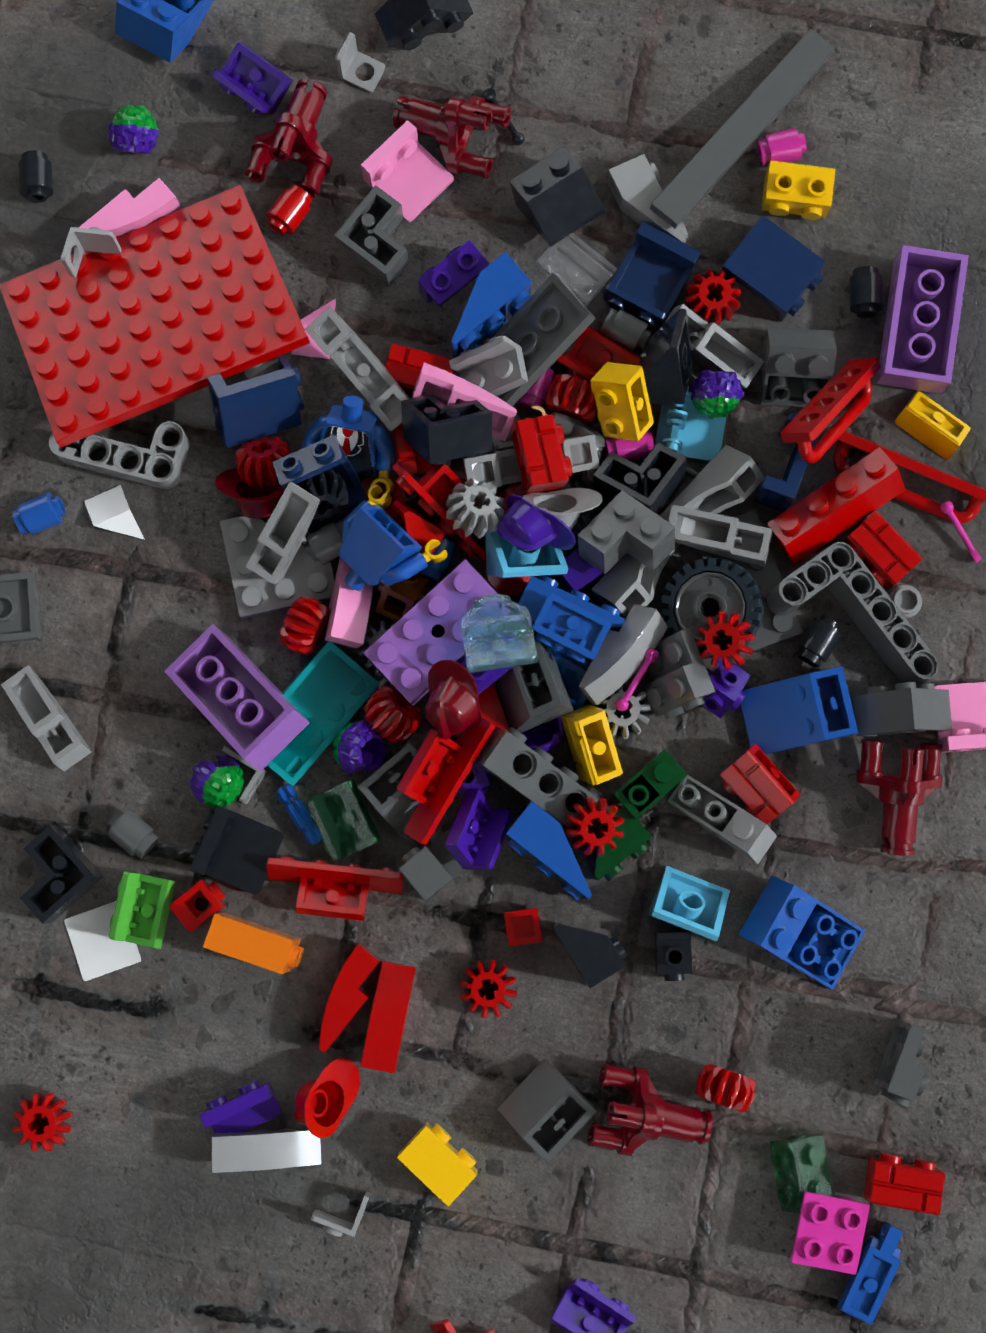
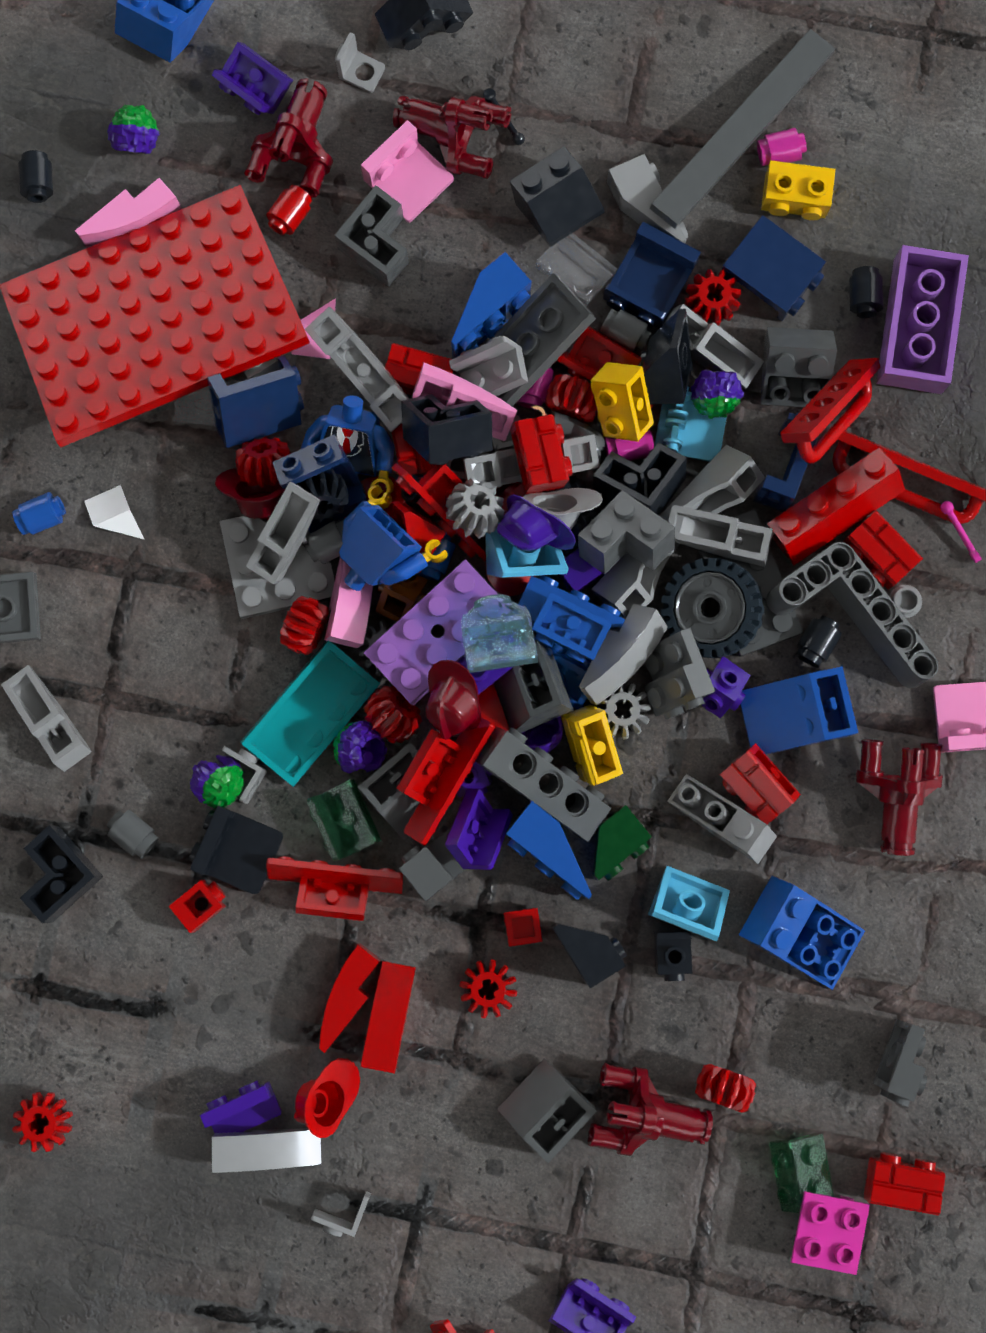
light grey beam [49,421,190,489] -> none
light grey bracket [61,227,122,277] -> none
white sticker [64,901,141,981] -> none
bright green bracket [109,871,176,949] -> none
medium lavender brick [164,624,310,771] -> none
orange brick [203,912,304,974] -> none
blue axle [275,784,324,846] -> none
yellow brick [397,1122,478,1207] -> none
dark purple bracket [418,240,489,306] -> none
red gear [565,797,624,856] -> none
dark green slope [613,749,687,820] -> none
dark pink hinge [615,648,658,711] -> none
red gear [696,611,755,670] -> none
blue hinge [837,1221,903,1325] -> none
dark grey brick [853,682,952,737] -> none
yellow slope [895,390,971,460] -> none

